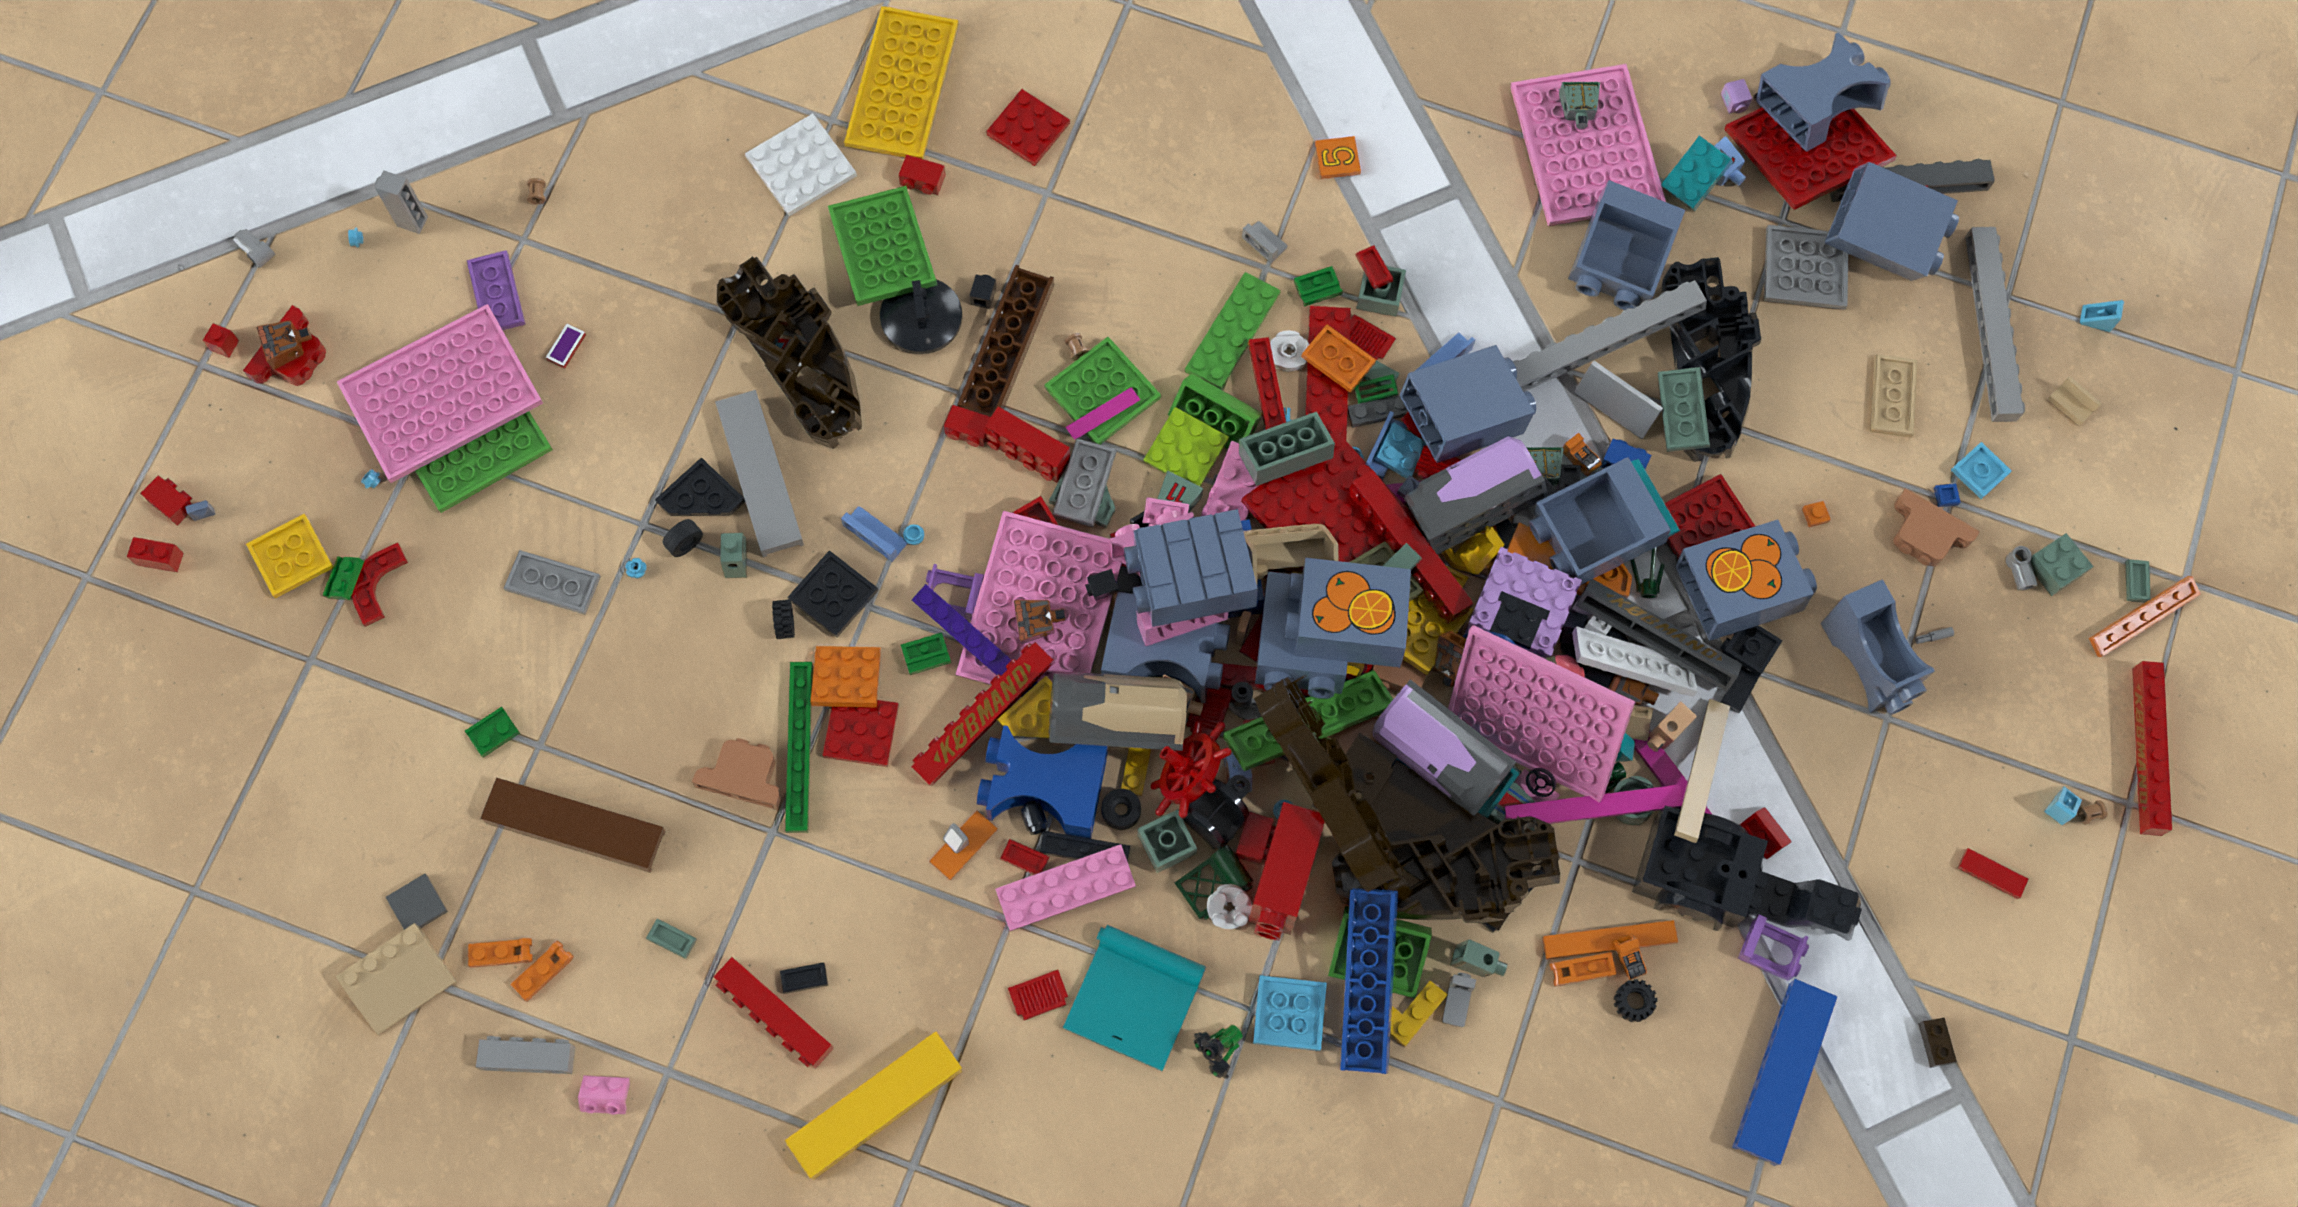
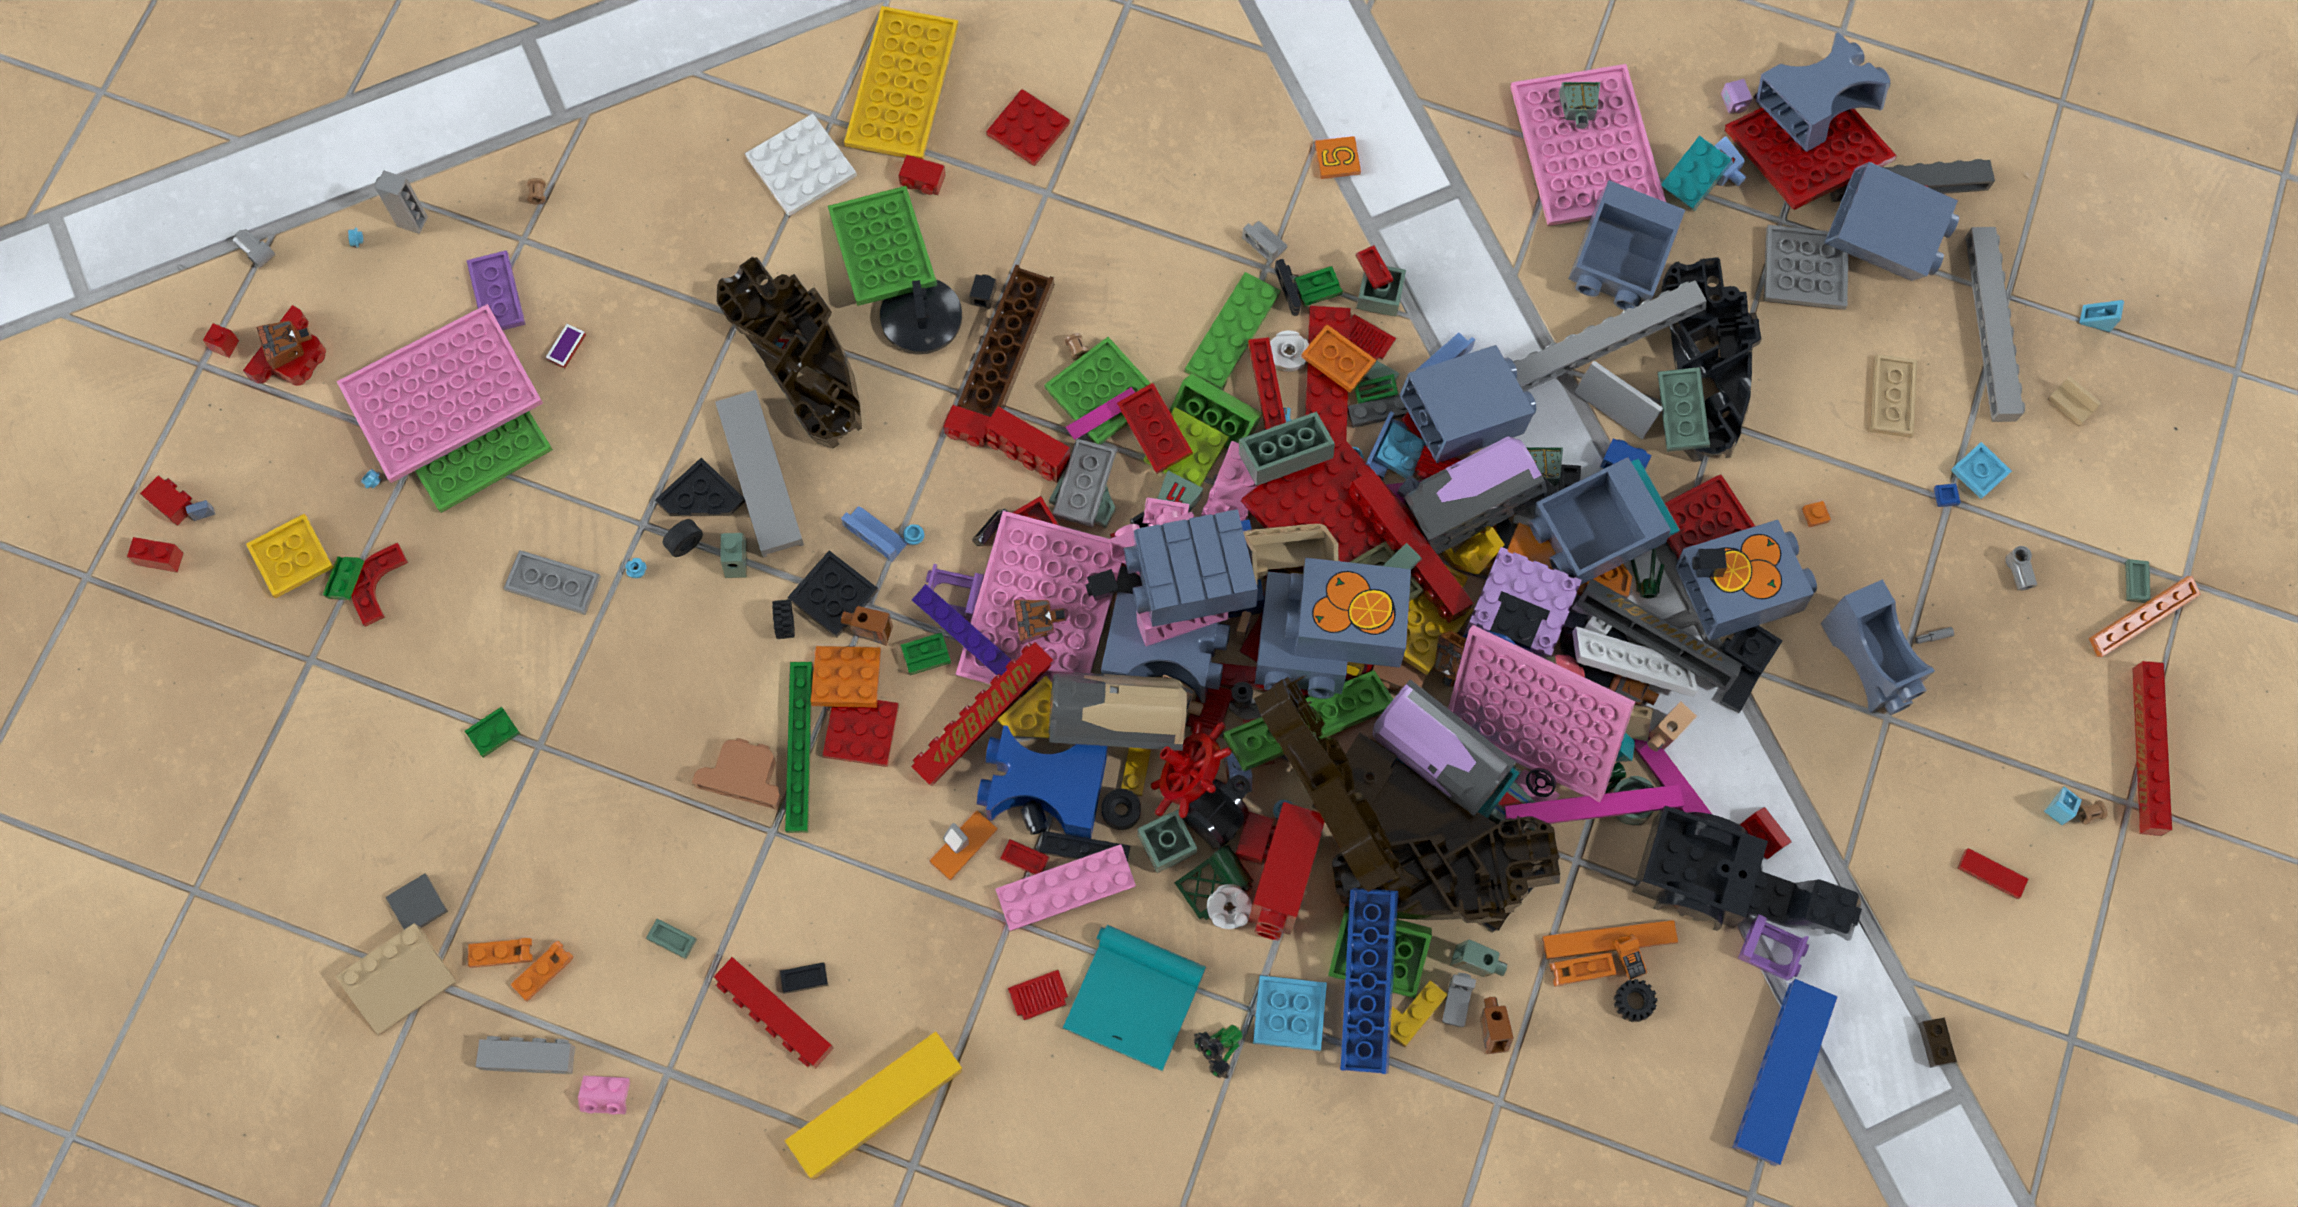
reddish brown tile [480,777,666,873] -> none
orange leg [1563,433,1602,476] -> none
tan tile [1674,699,1730,843] -> none
nougat brick [1893,488,1980,566] -> none
sand green brick [2030,533,2094,596] -> none
none -> dark orange torso [841,606,893,646]
none -> black tile [972,509,1008,546]
none -> red plate [1117,383,1193,474]
none -> black hinge [1274,259,1301,316]
none -> dark orange torso [1480,997,1514,1055]
none -> black brick [1692,548,1727,578]

